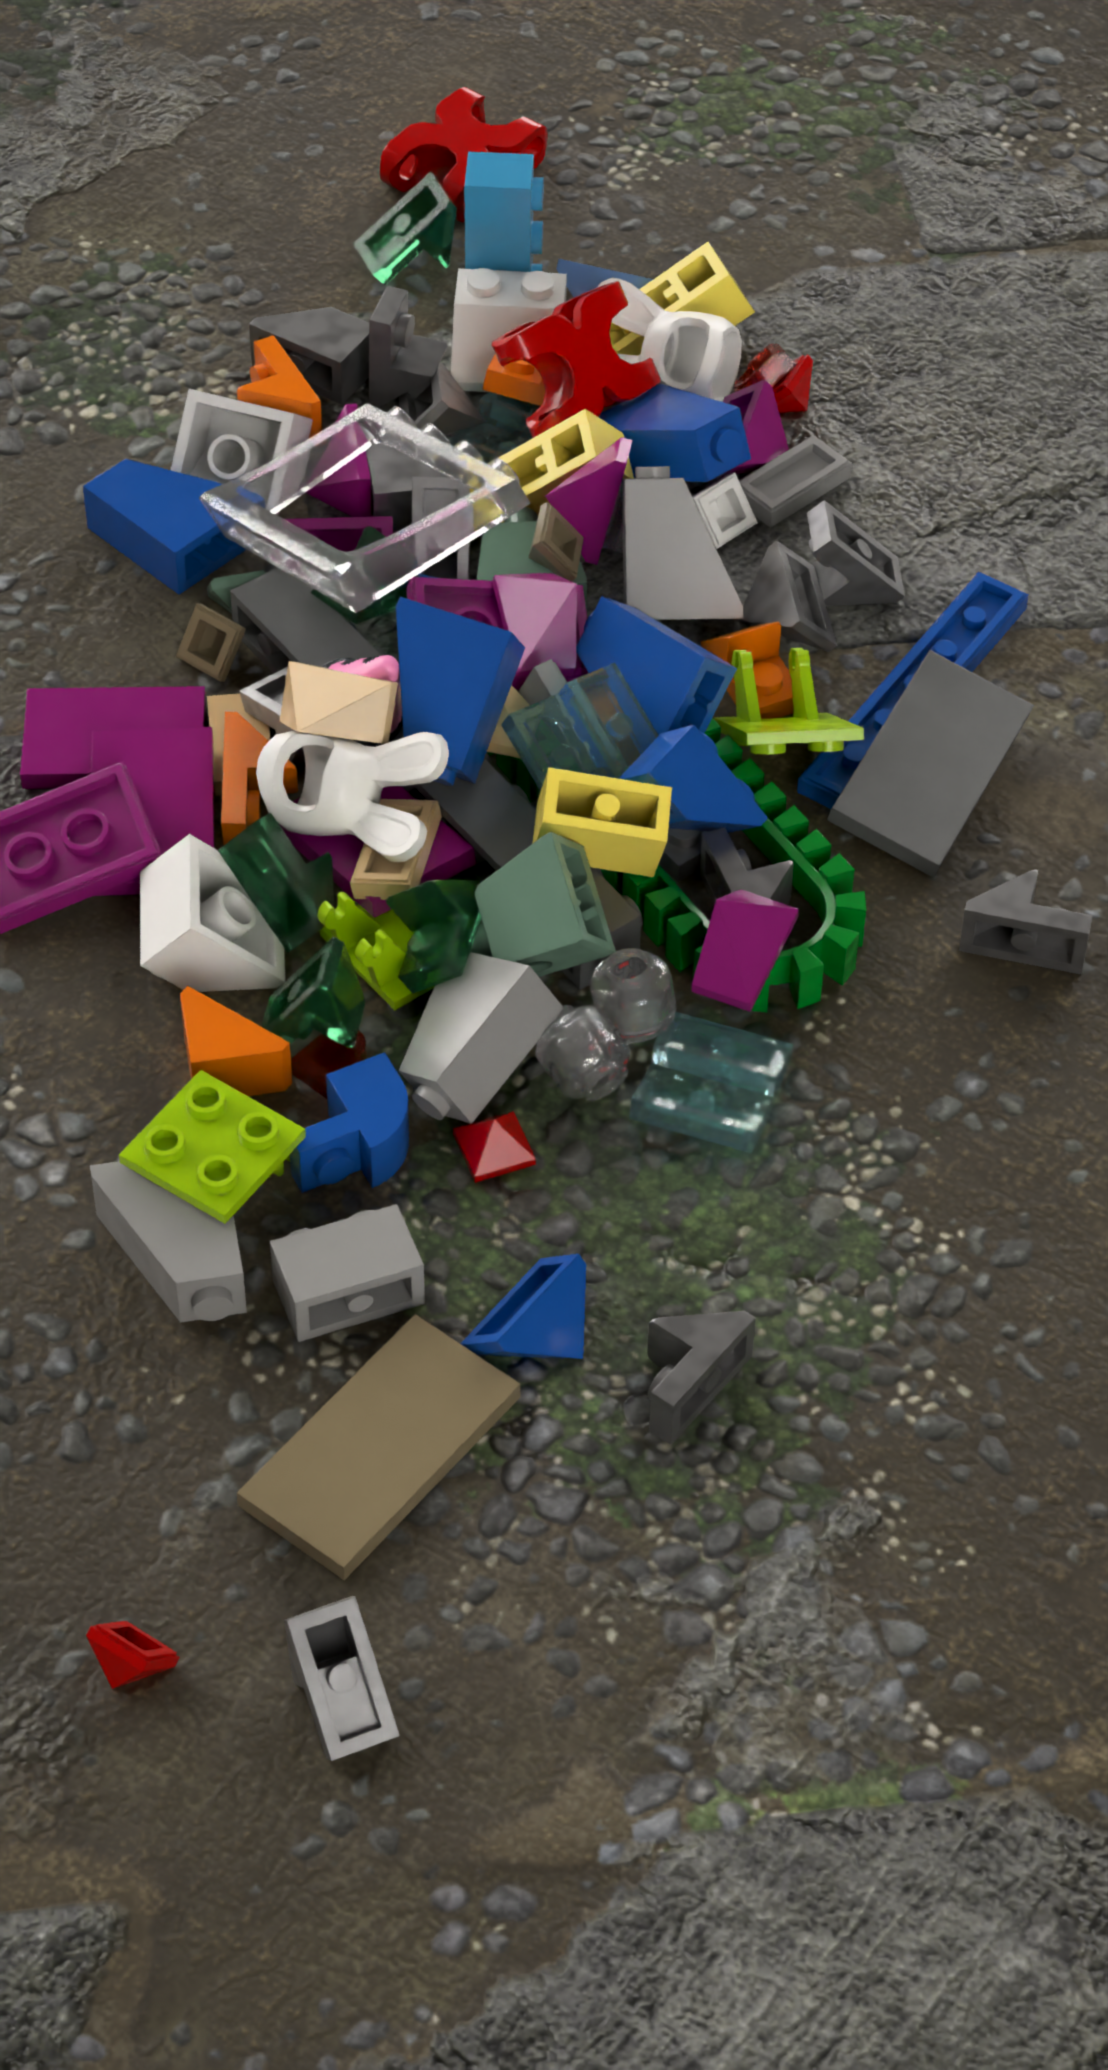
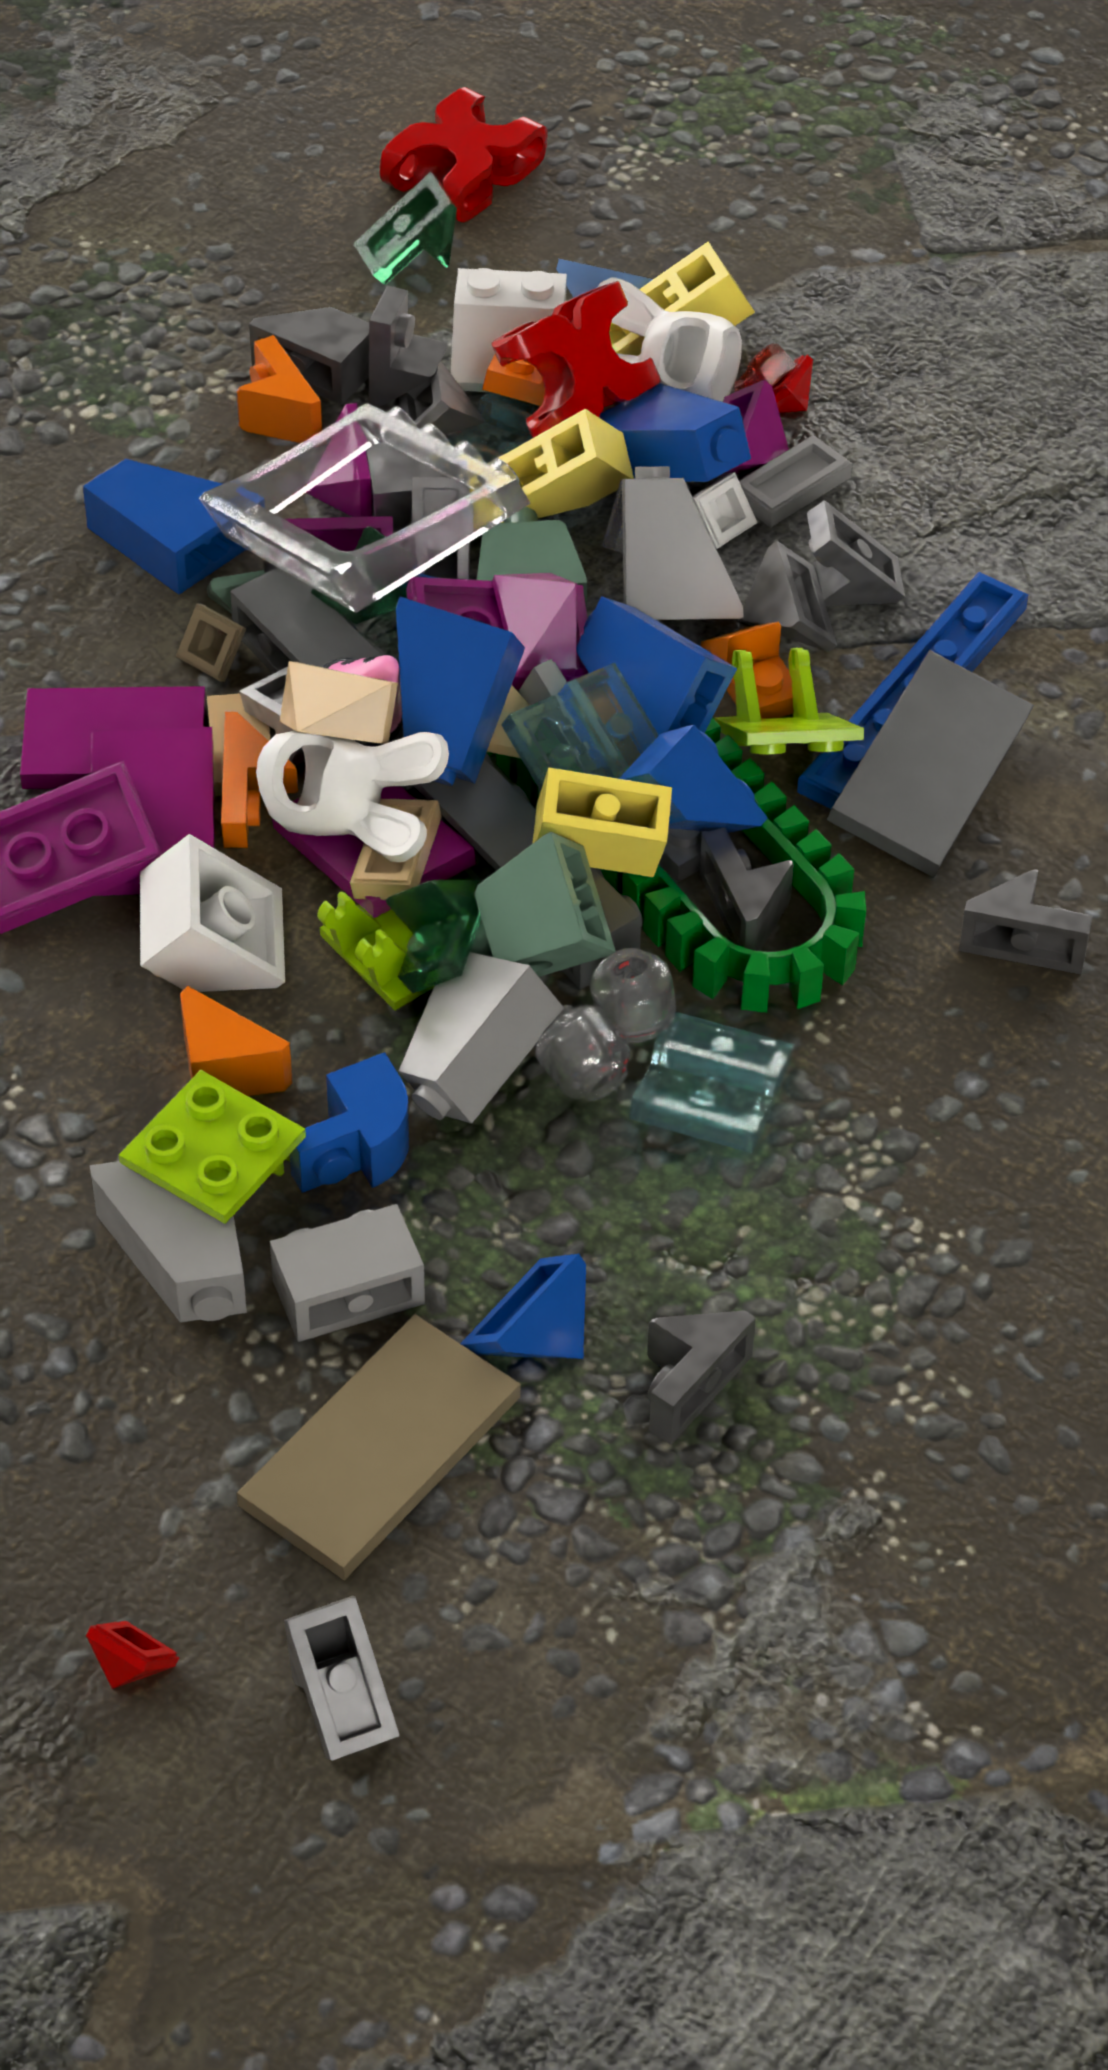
white slope [171,389,313,525] -> none
clear green slope [218,813,334,953] -> none
clear green slope [261,937,365,1048] -> none
clear red tile [291,1025,367,1099] -> none
red slope [453,1111,536,1183] -> none
dark azure brick [464,152,544,272] -> none
dark tan slope [529,502,584,581] -> none
magenta slope [545,437,632,565] -> none
magenta slope [692,889,799,1012] -> none

